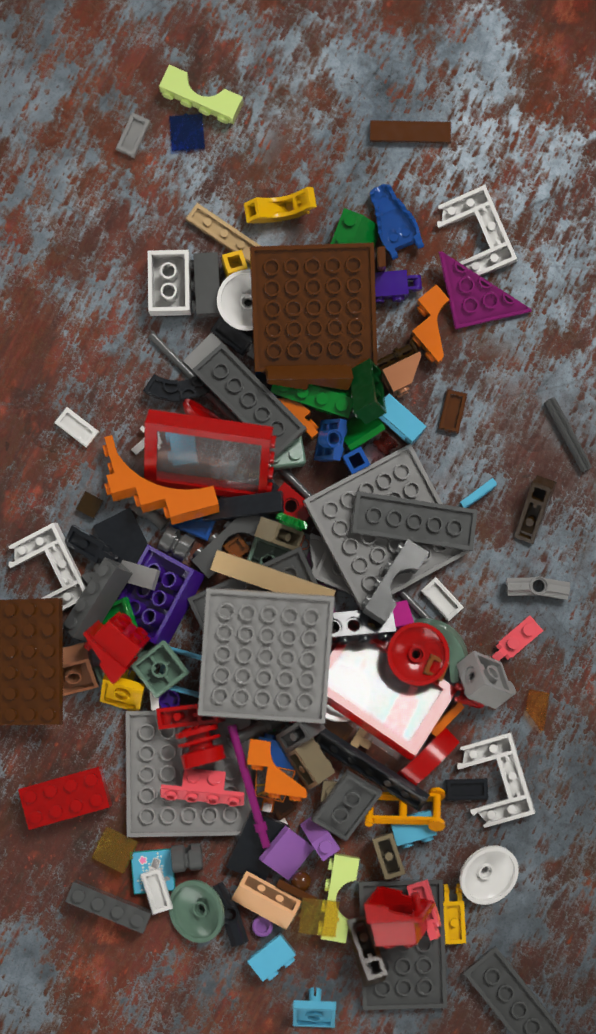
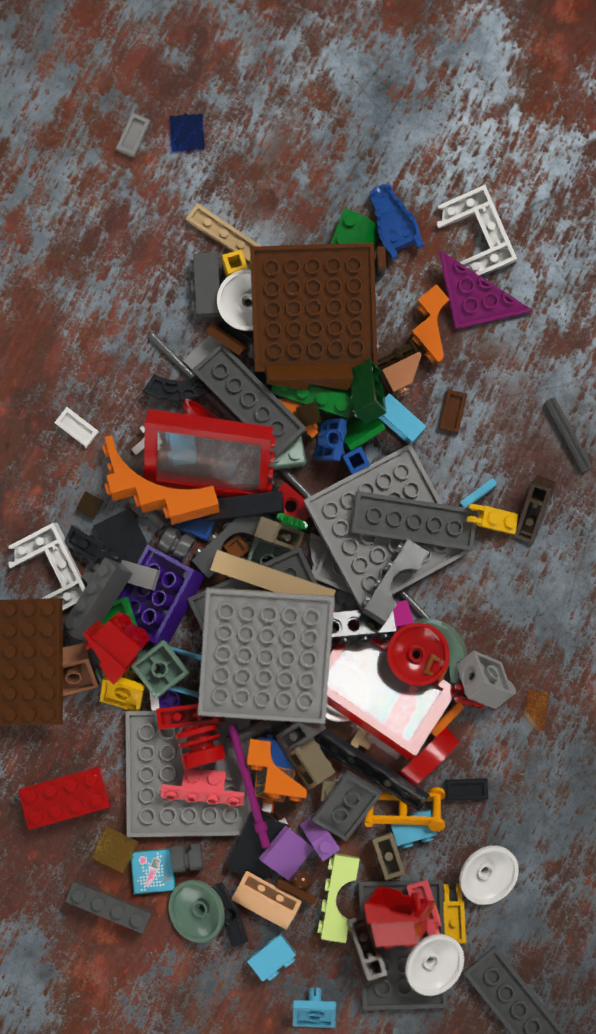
white tile [141,867,173,915] -> none
white brick [148,250,191,316] -> none
yellowish green arch [159,65,243,124] -> none
yellow arch [244,187,317,223] -> none
medium lavender tile [252,915,273,937] -> none
clear yellow piece [299,897,340,937] -> none
reddish brown tile [370,120,451,144] -> none
clear red wheel [372,431,398,457] -> none
dark purple brick [375,270,422,304] -> none
white tile [421,577,464,621] -> none
white wedge [457,732,535,828] -> none
coral hinge [491,615,543,661] -> none
light grey piece [506,576,570,600] -> none
none -> reddish brown tile [206,325,247,356]
none -> dark brown tile [296,402,322,427]
none -> white dish [406,934,464,996]
none -> yellow hinge [467,504,518,534]

